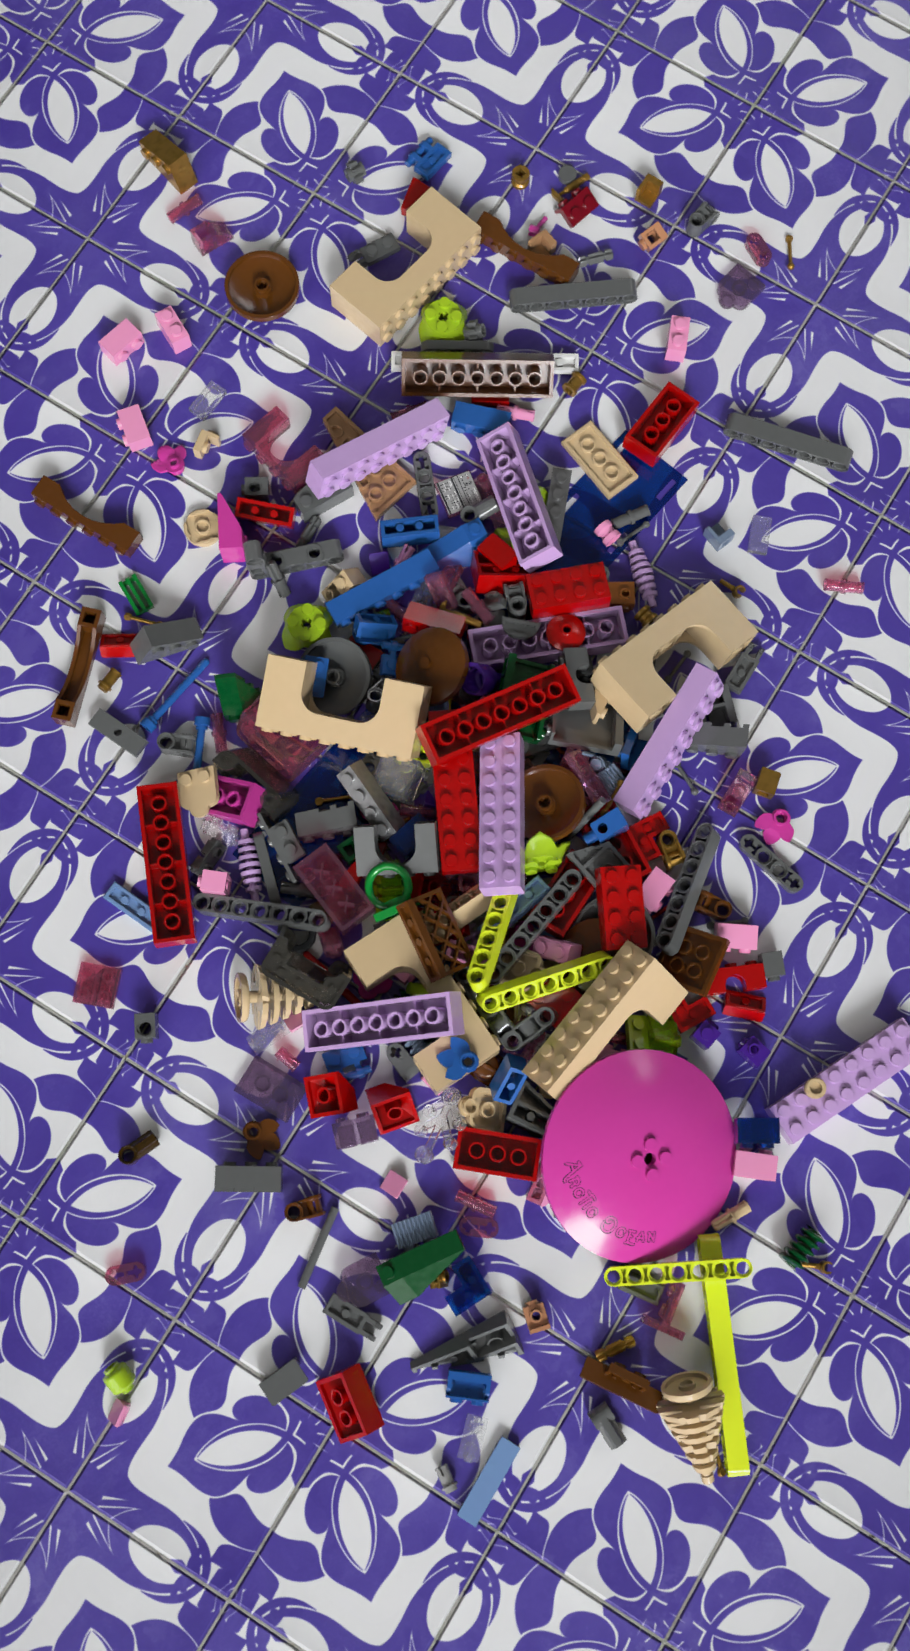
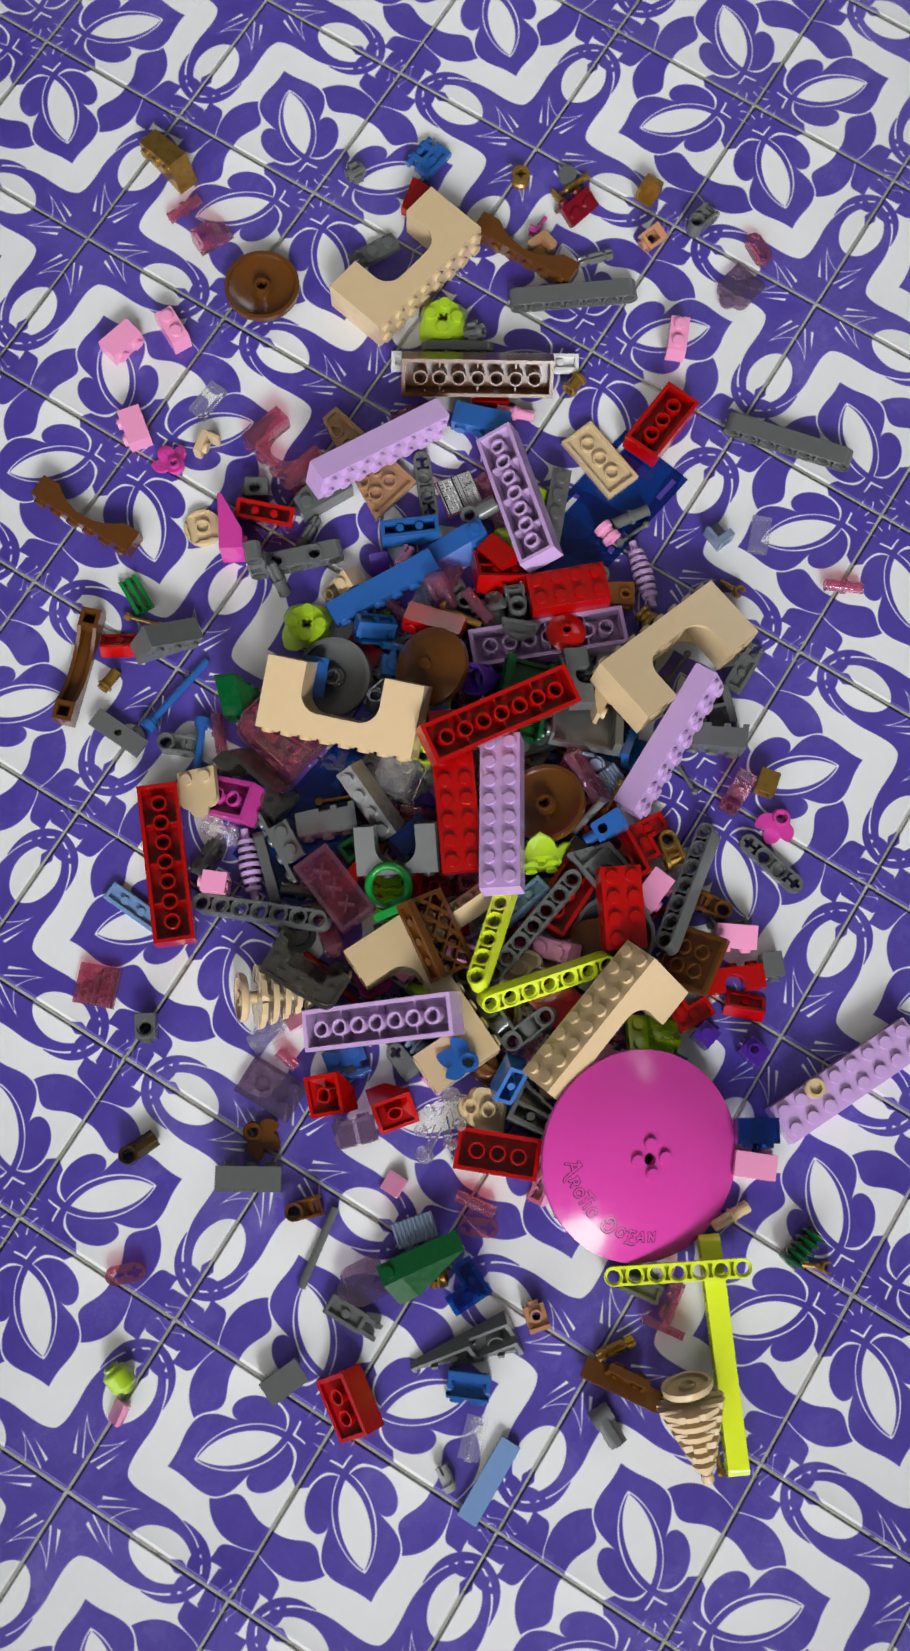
pearl gold hinge [785,235,795,270] -> none

